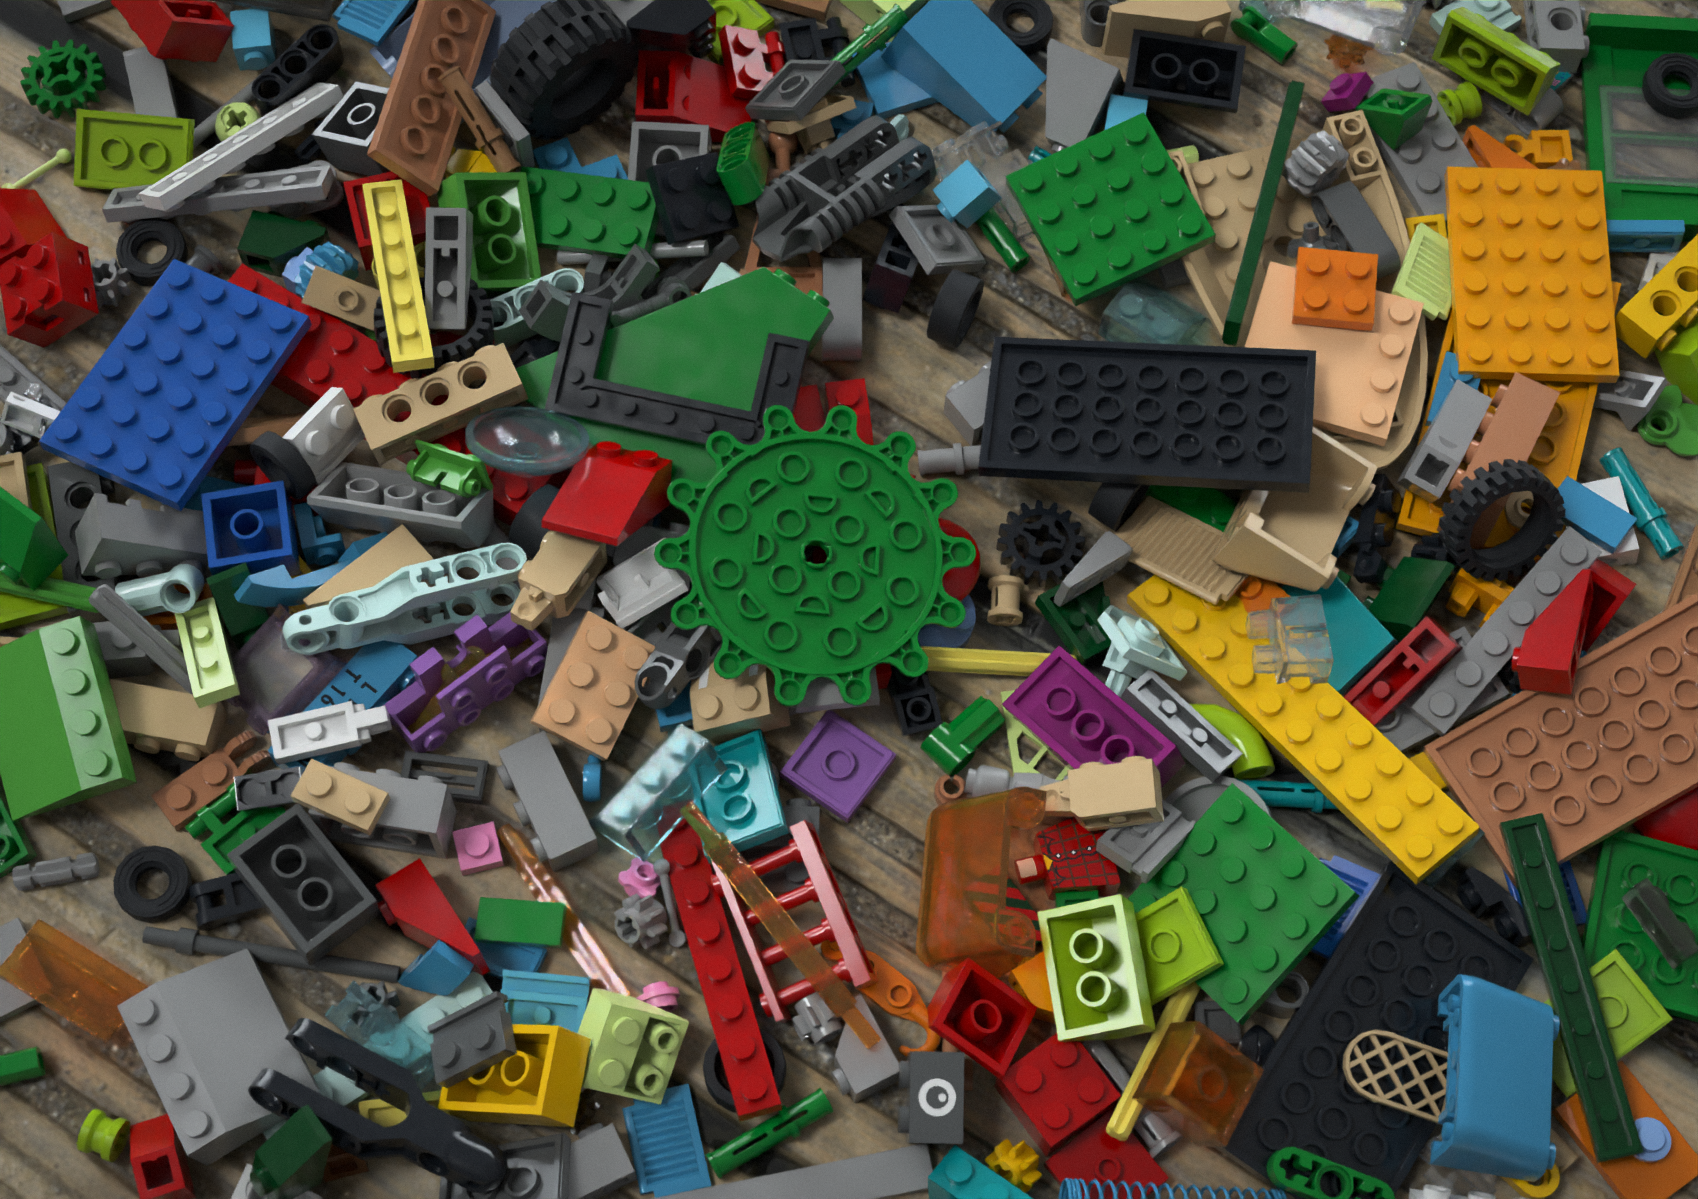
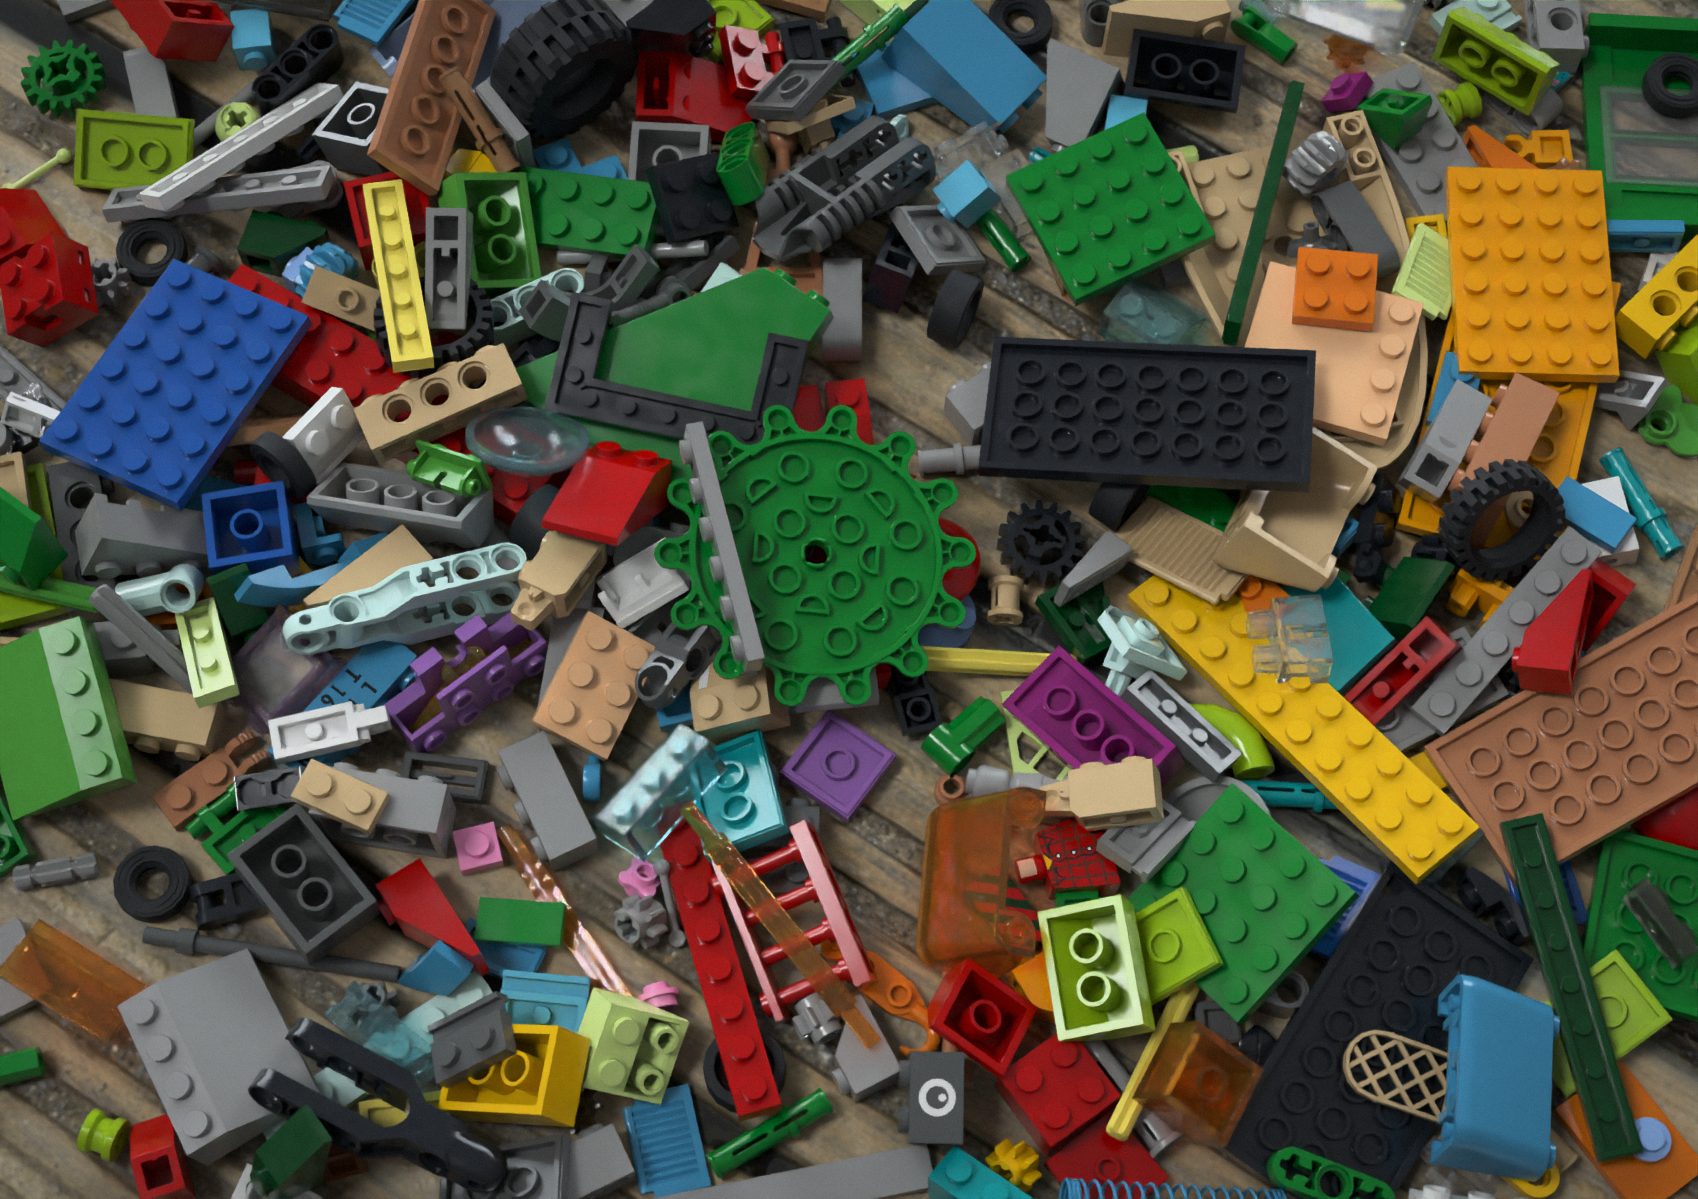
none -> light grey plate [679,421,765,673]

